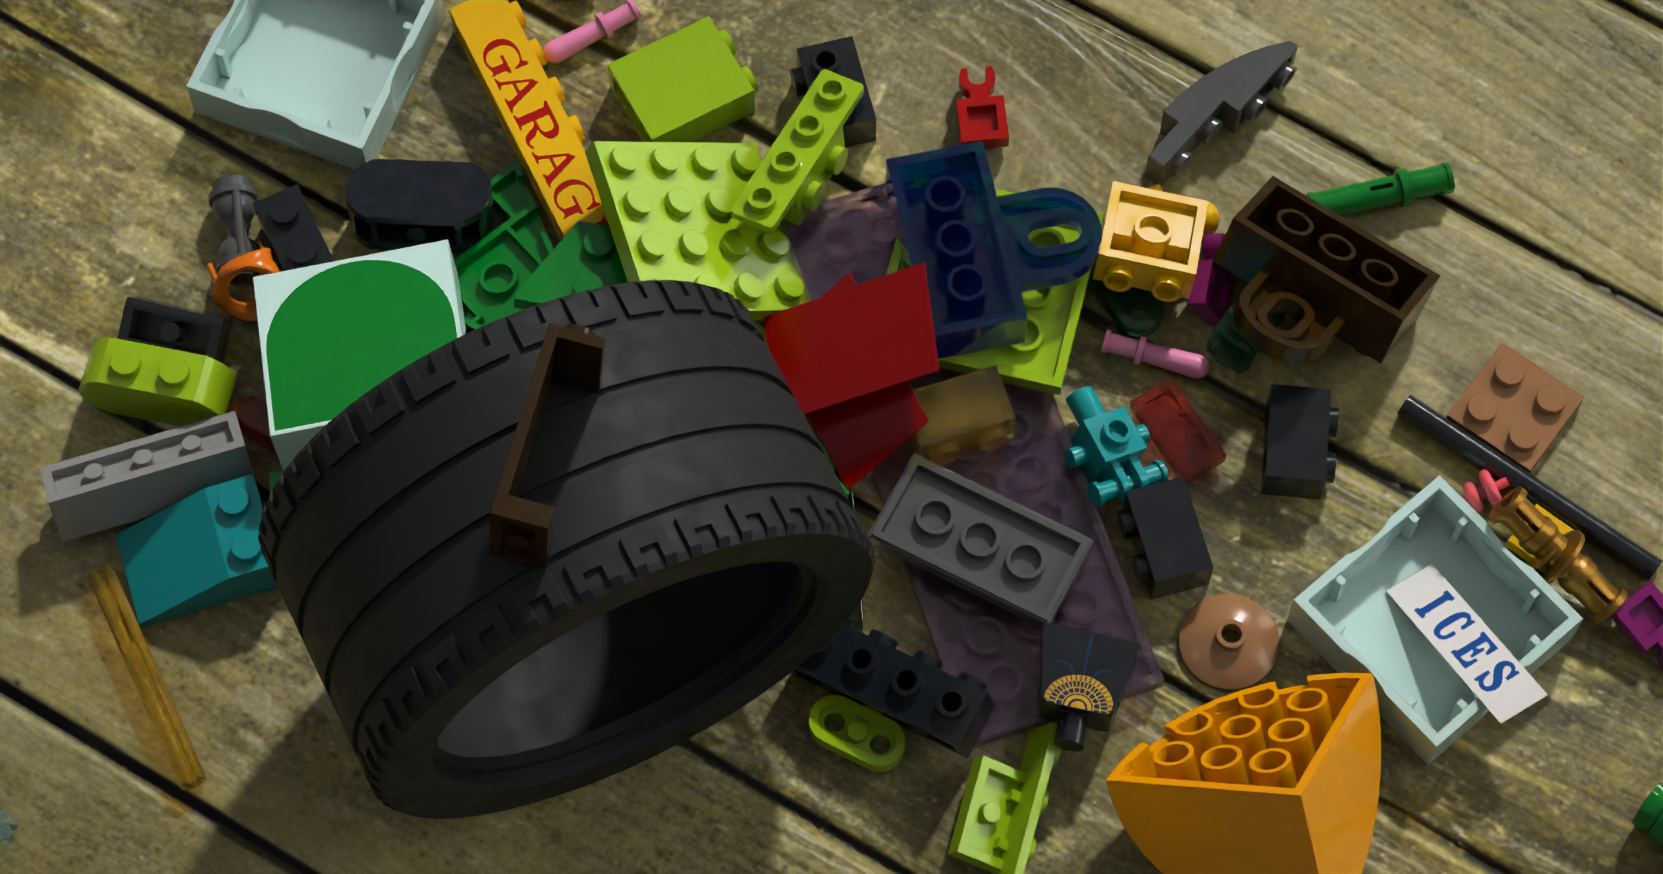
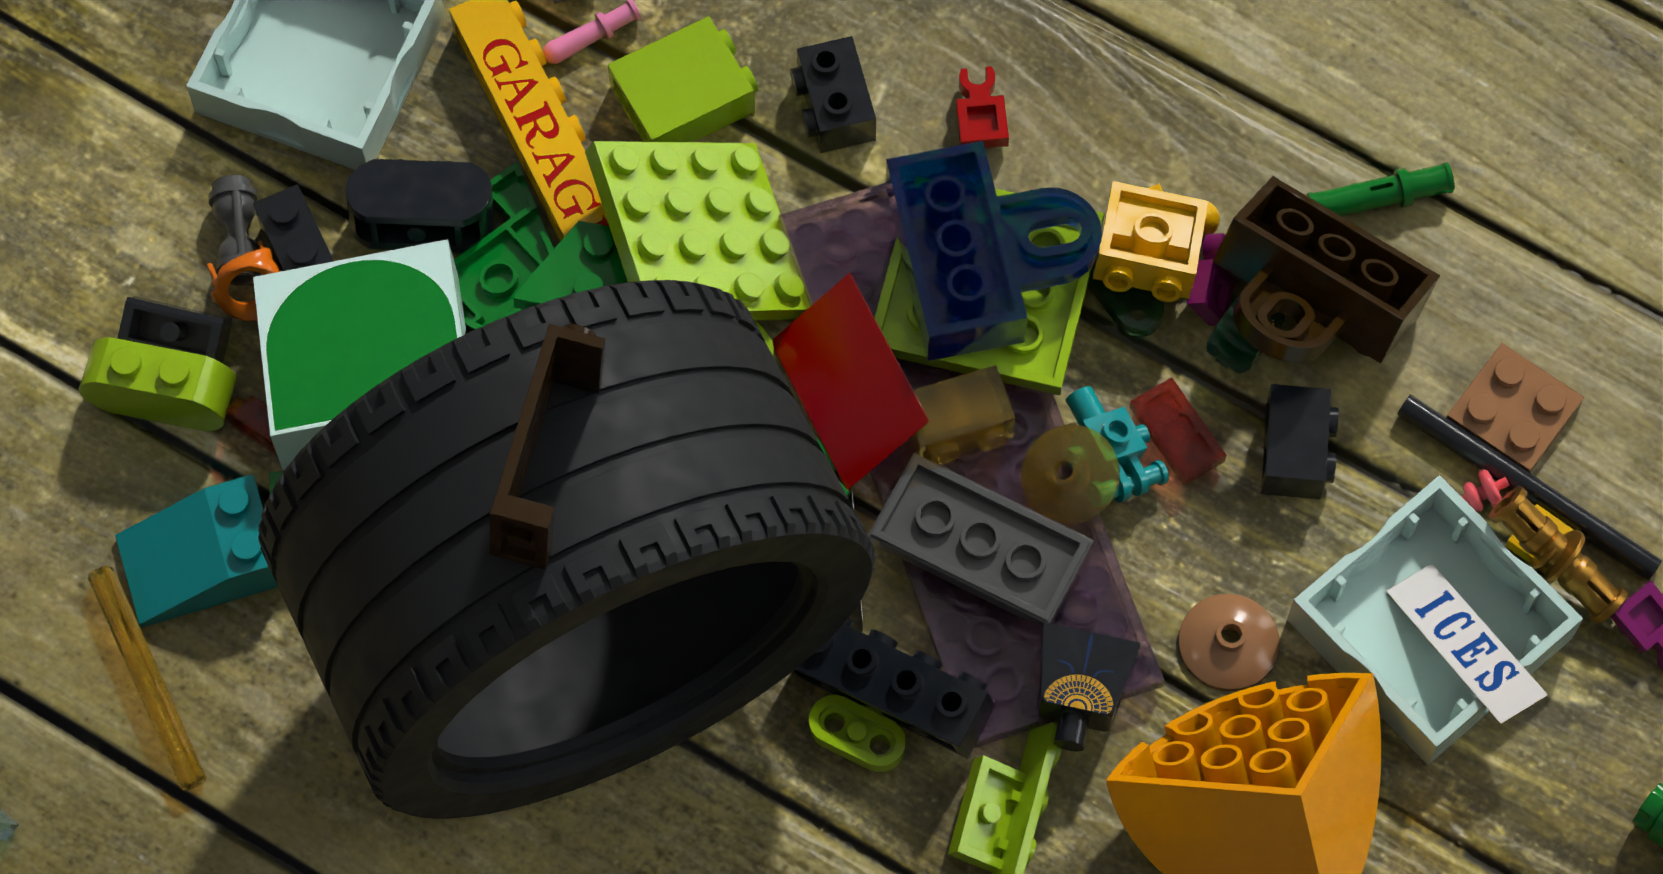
light grey brick [40,411,256,542] -> none
lime bracket [731,69,864,233] -> none
red sticker [764,262,939,414] -> none
bright pink piece [1100,329,1210,379] -> none
black brick [1117,476,1214,599] -> none
dark grey slope [1145,41,1298,186] -> none
none -> clear yellow dish [1021,425,1120,525]

